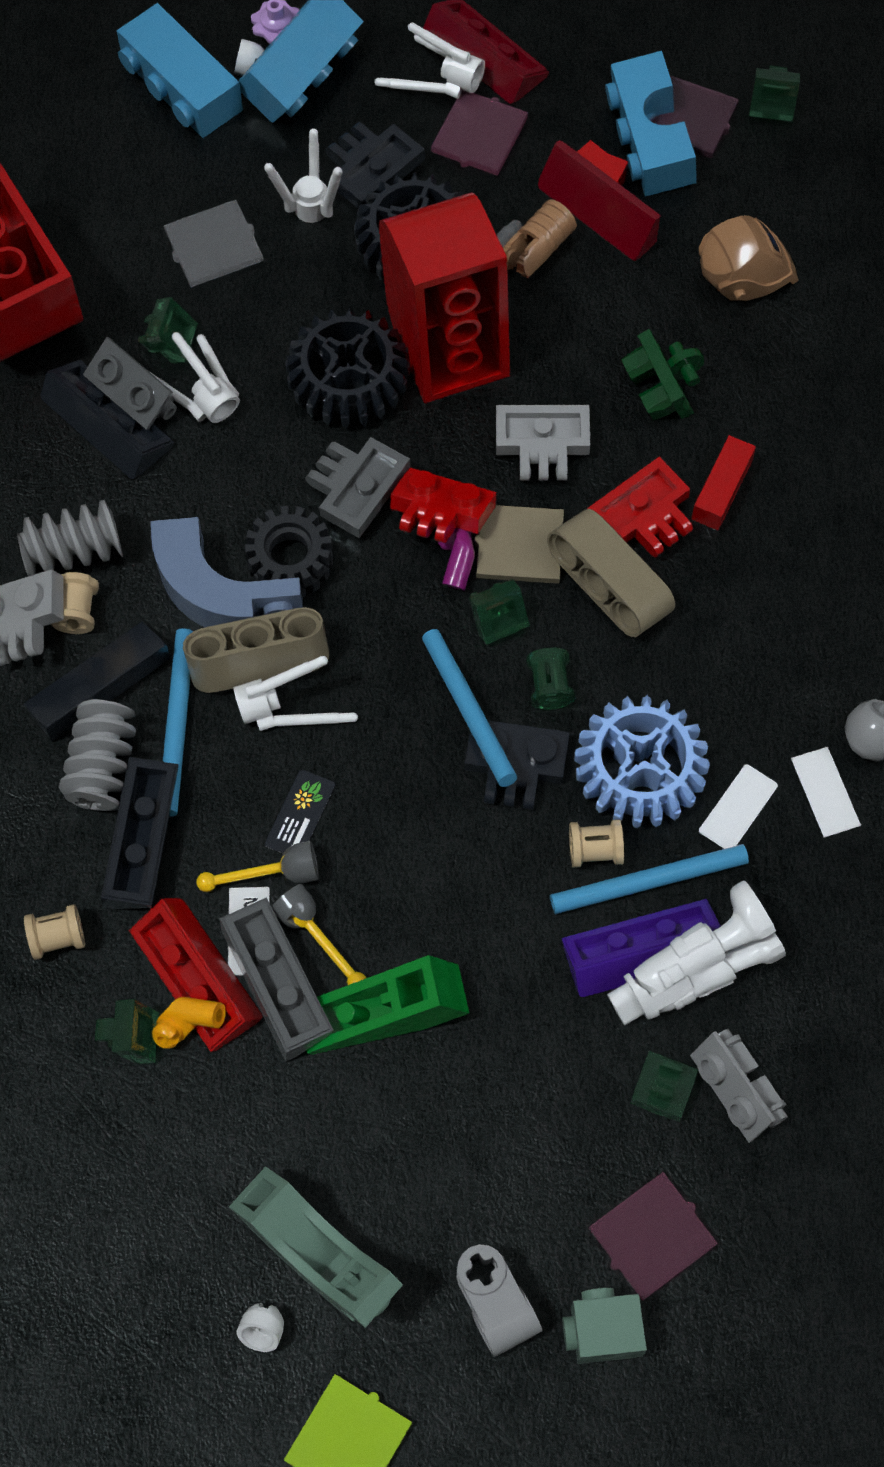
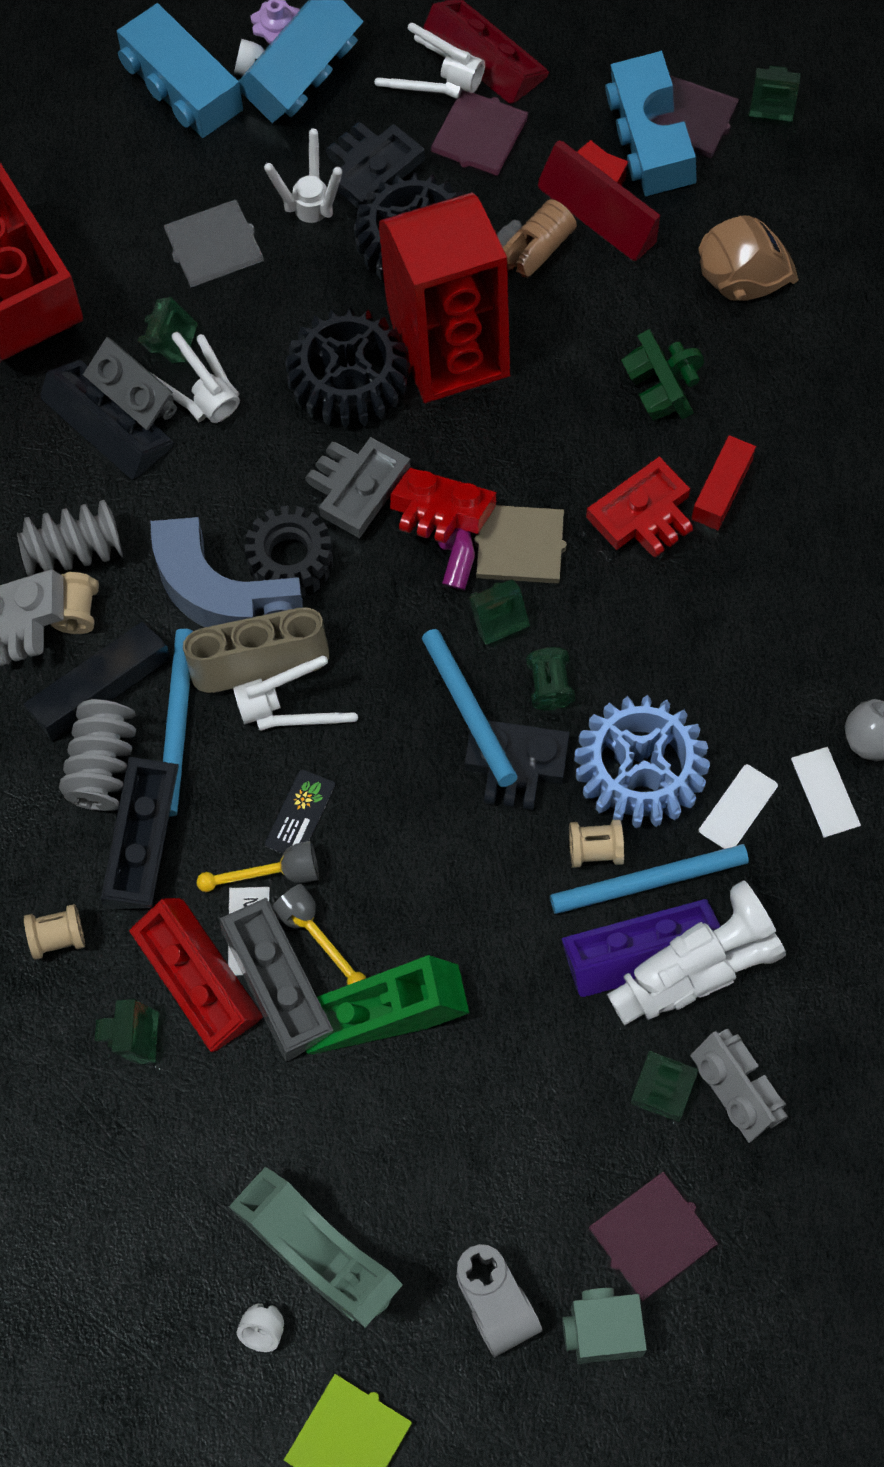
light orange arm [152,997,226,1049] -> none
light grey hinge [496,405,590,481] -> none
dark tan beam [547,509,675,637] -> none

